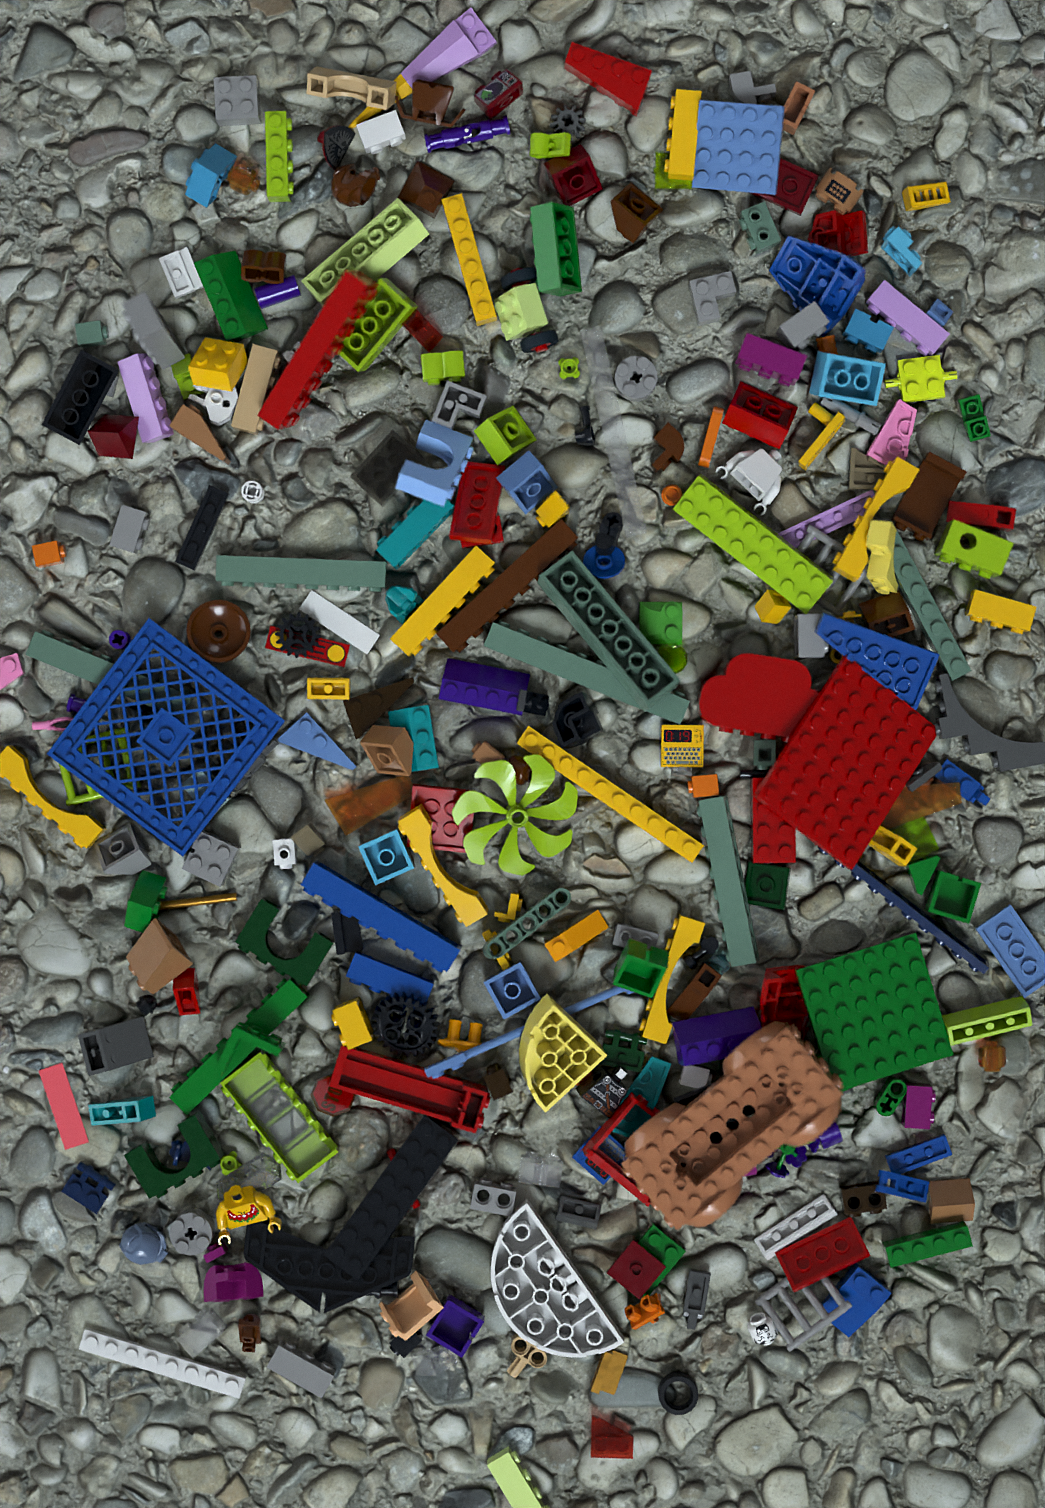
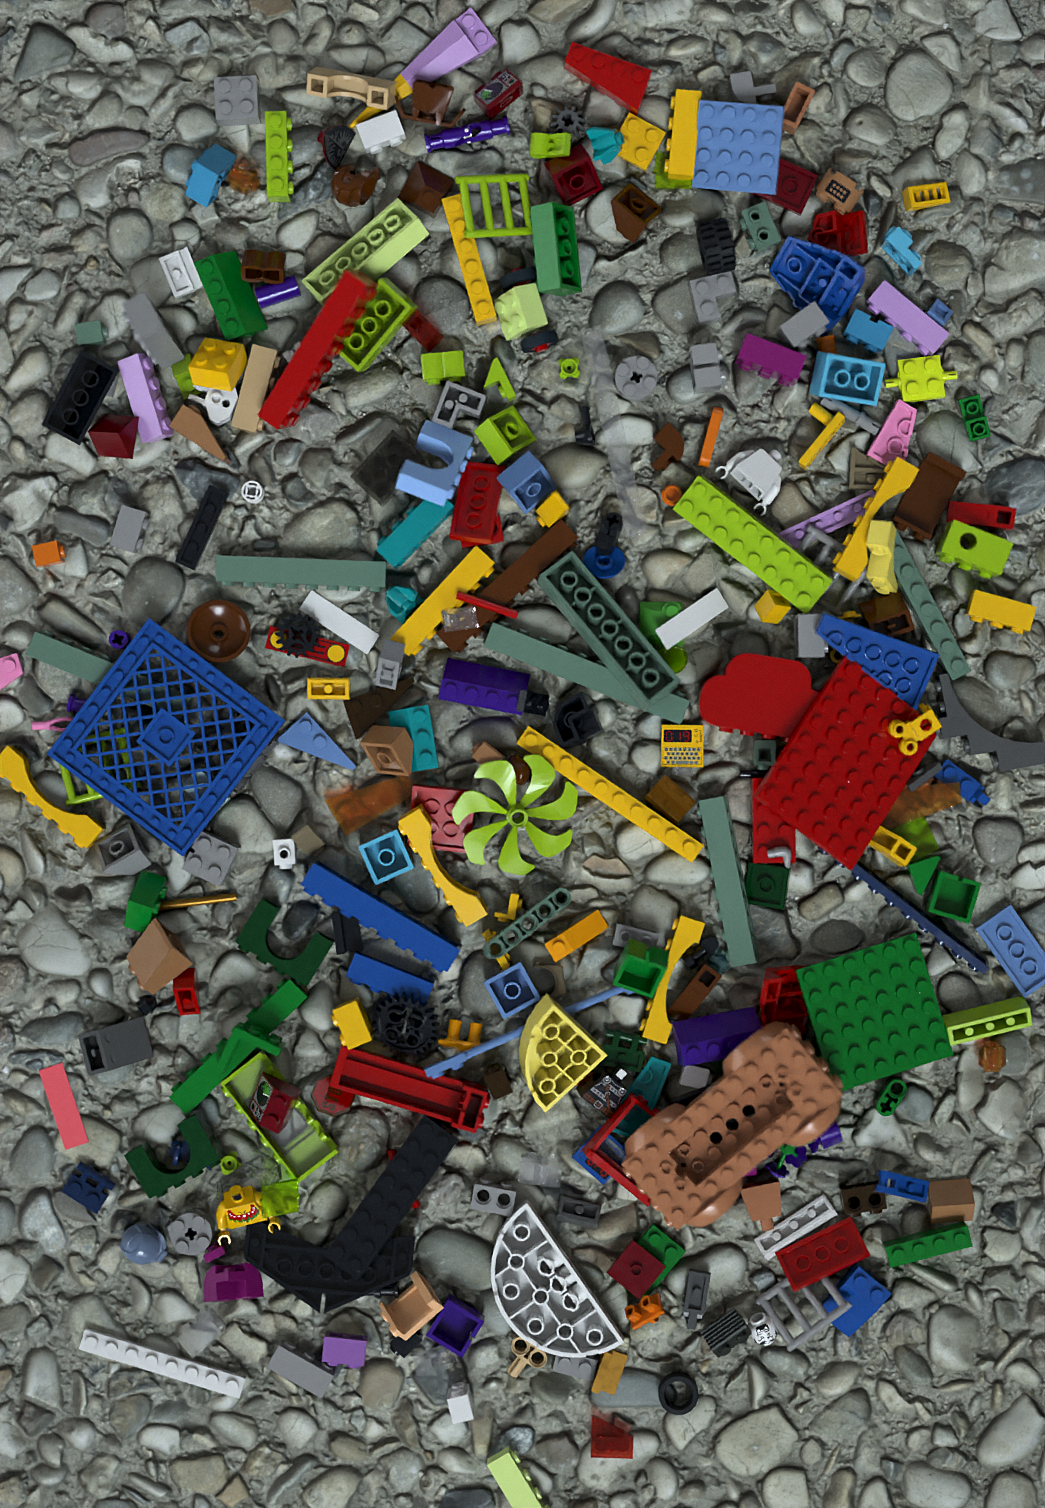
teal slope [88,1095,156,1126] -> none
reddish brown hips [238,1314,262,1353] -> none
orange brick [687,774,719,797] -> none
red slope [722,381,798,449] -> none
blue plate [885,1134,952,1174] -> none
magenta brick [902,1083,936,1129] -> none
none -> dark red slope [248,1072,301,1134]
none -> clear neon green piece [259,1178,300,1218]
none -> medium lavender brick [322,1331,368,1368]
none -> light grey brick [375,639,405,690]
none -> clear slope [441,606,479,633]
none -> white brick [447,1382,475,1424]
none -> lime bar [455,173,533,238]
none -> red bar [456,591,519,619]
none -> lime slope [484,357,516,402]
none -> dark tan helmet [533,962,567,1001]
none -> light grey plate [552,1355,598,1381]
none -> teal brick [586,127,625,165]
none -> yellow plate [616,112,666,172]
none -> pearl gold panel [644,775,696,826]
none -> white sticker [655,588,729,650]
none -> light grey piece [688,342,725,395]
none -> black tyre [696,217,736,276]
none -> pearl dark grey brick [700,1308,752,1357]
none -> nougat torso [740,1178,781,1231]
none -> light grey animal [767,846,791,869]
none -> yellow piece [888,703,942,755]

